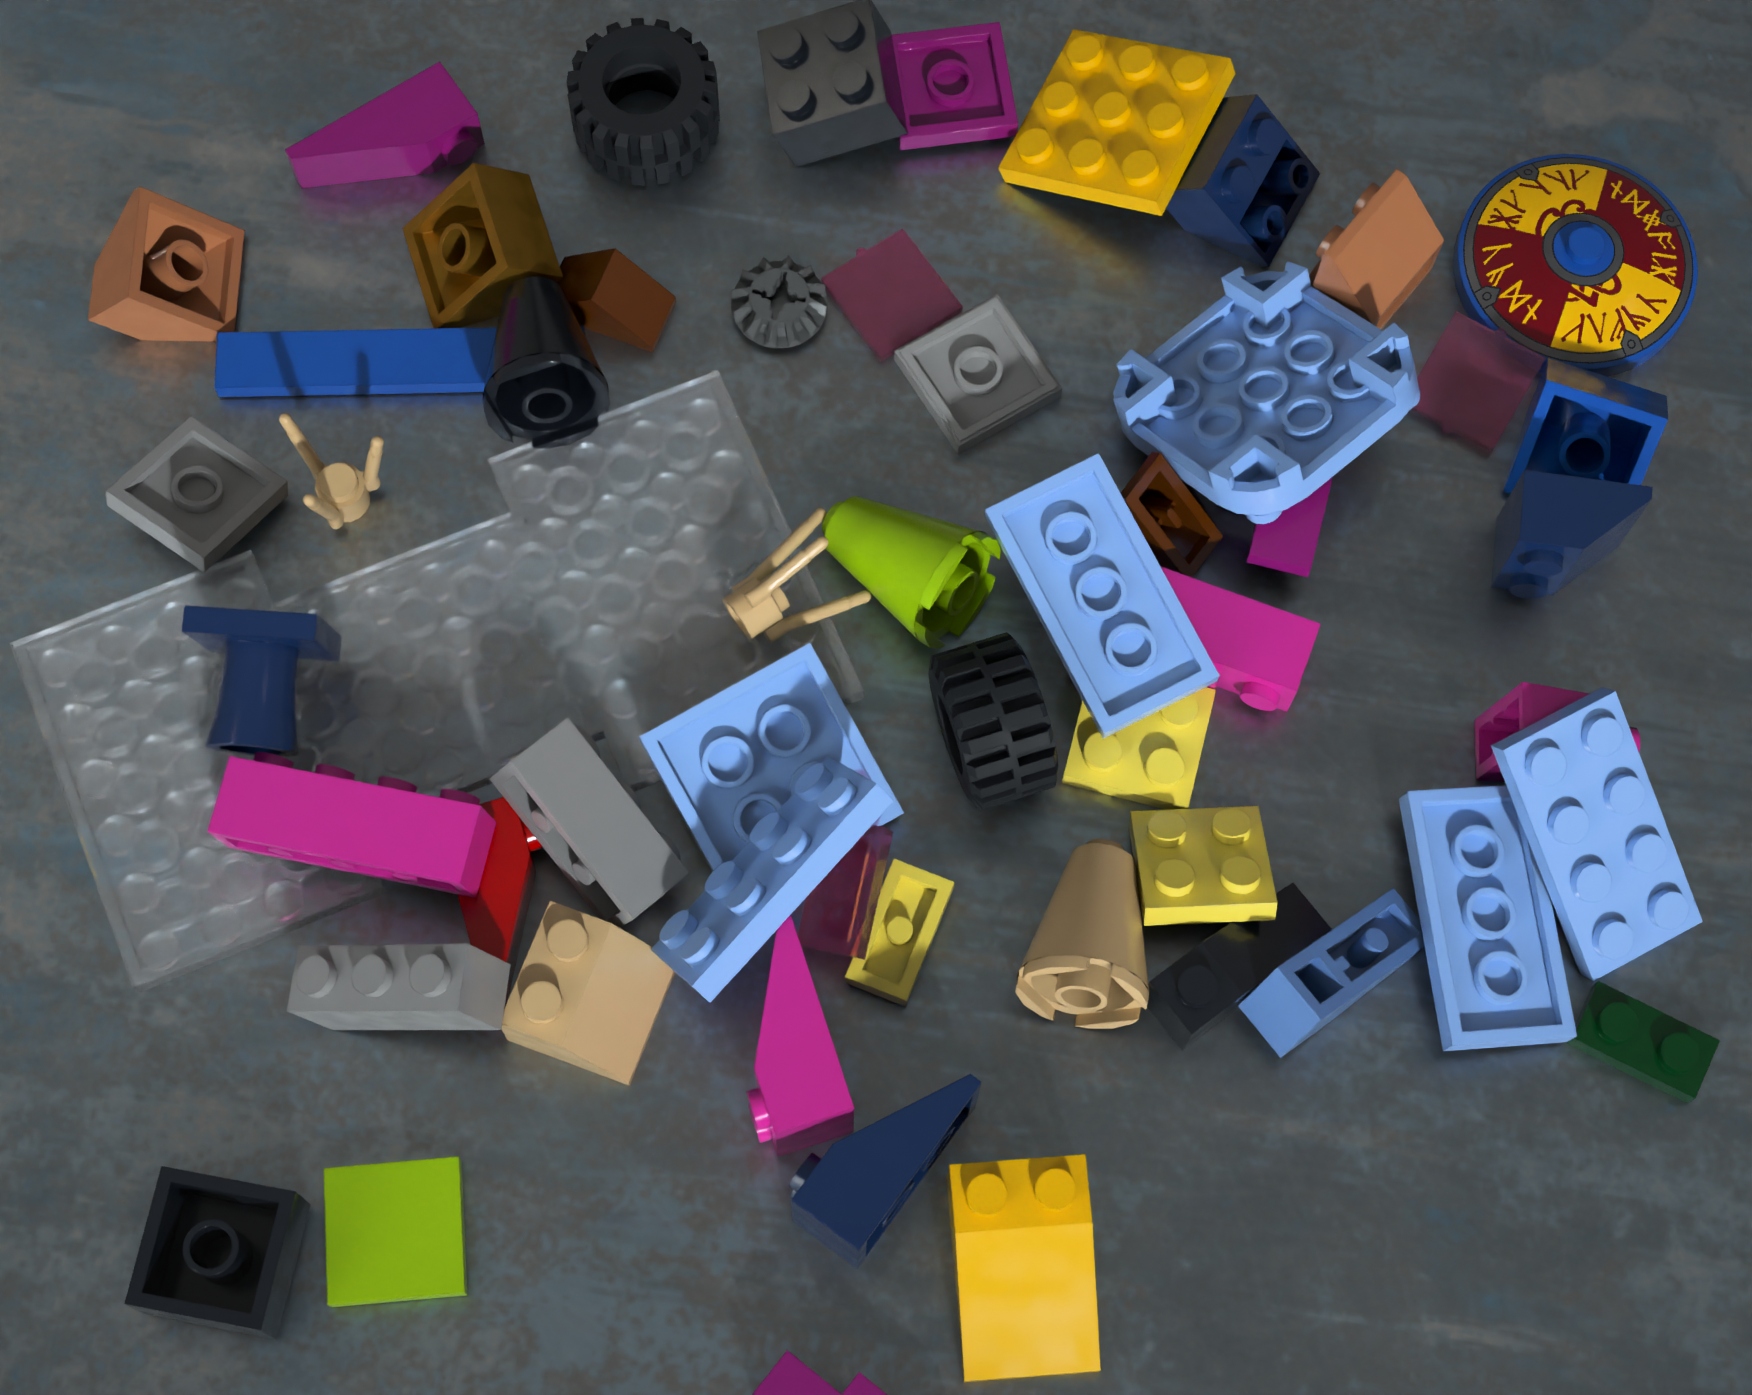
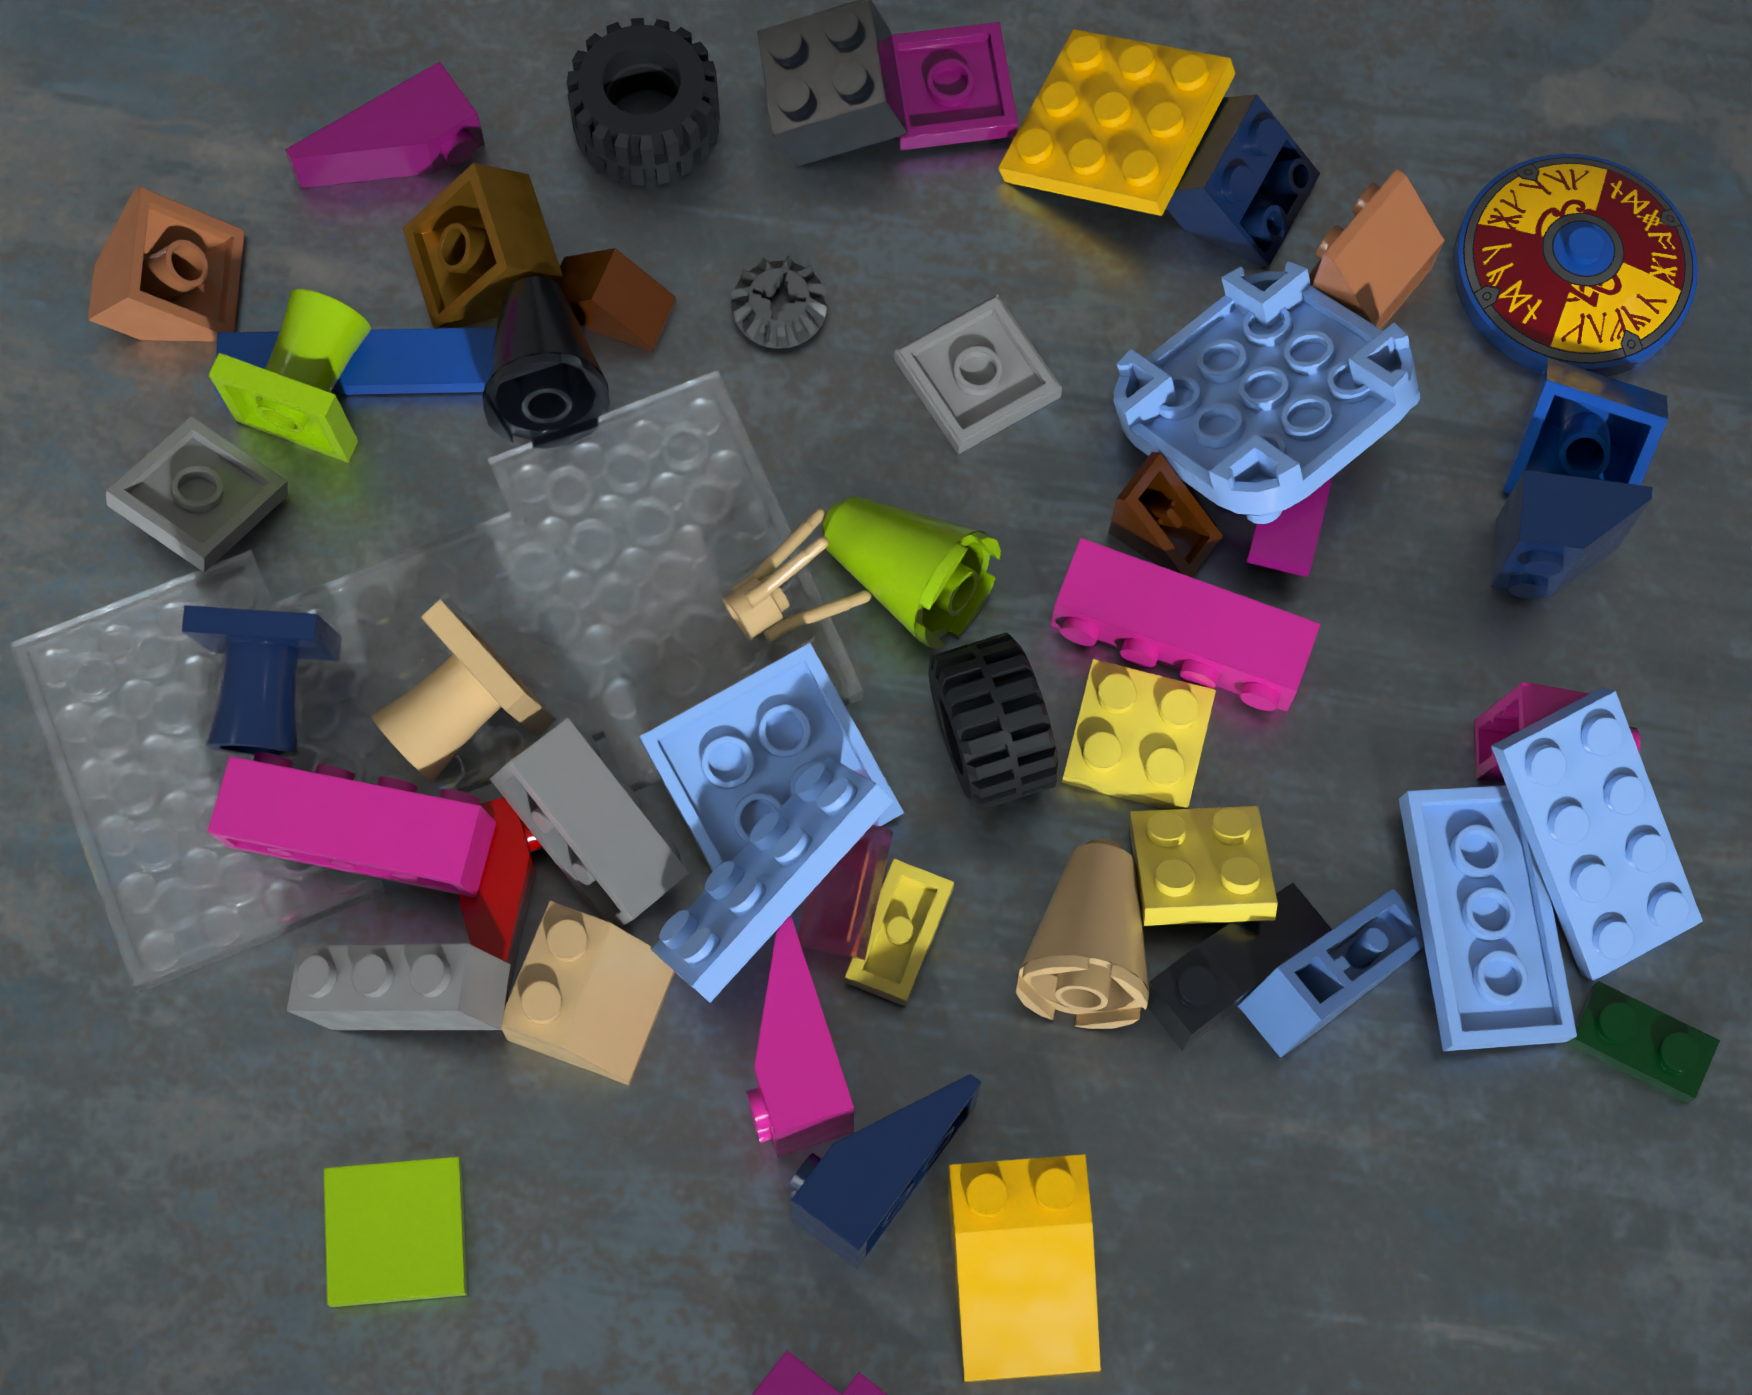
black brick [124,1166,311,1340] -> none
tan plant [279,413,384,529] -> none
clear pink piece [821,228,963,362] -> none
light blue plate [985,453,1220,739] -> none
clear pink piece [1411,311,1545,452] -> none
none -> lime plant [209,289,371,463]
none -> tan plant [371,599,557,783]

